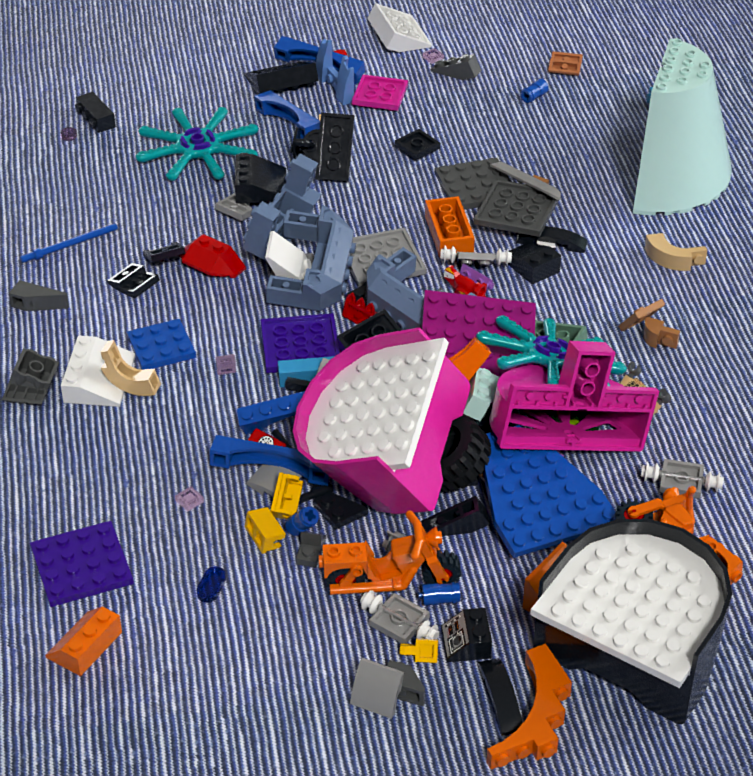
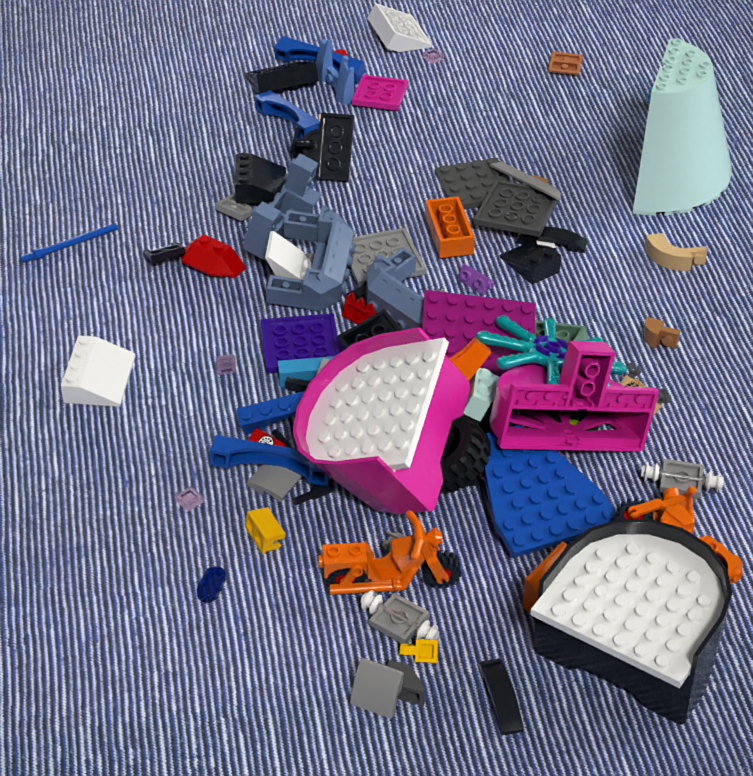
dark grey slope [2,348,60,405] -> none
dark grey slope [9,280,69,311] -> none
dark purple plate [30,520,134,607] -> none
orange slope [45,606,122,676] -> none
clear purple tile [60,127,77,141] -> none
black brick [75,92,116,133] -> none
tan arch [101,340,161,396] -> none
black slope [107,263,160,298] -> none
blue plate [127,319,196,370] -> none
teal animal [135,107,259,181] -> none
yellow hinge [270,472,303,520] -> none
blue piece [285,506,319,536] -> none
dark grey slope [296,531,326,568] -> none
black wing [313,492,368,530] -> none
black plate [395,129,440,160] -> none
blue piece [418,582,460,606] -> none
black slope [421,496,490,536] -> none
dark grey slope [430,54,481,80] -> none
plate [440,245,512,266] -> none
black slope [441,608,492,662] -> none
red animal [444,265,487,297] -> none
orange arch [486,643,572,769] -> none
blue piece [520,79,549,103] -> none
medium nougat plate [618,299,665,331] -> none

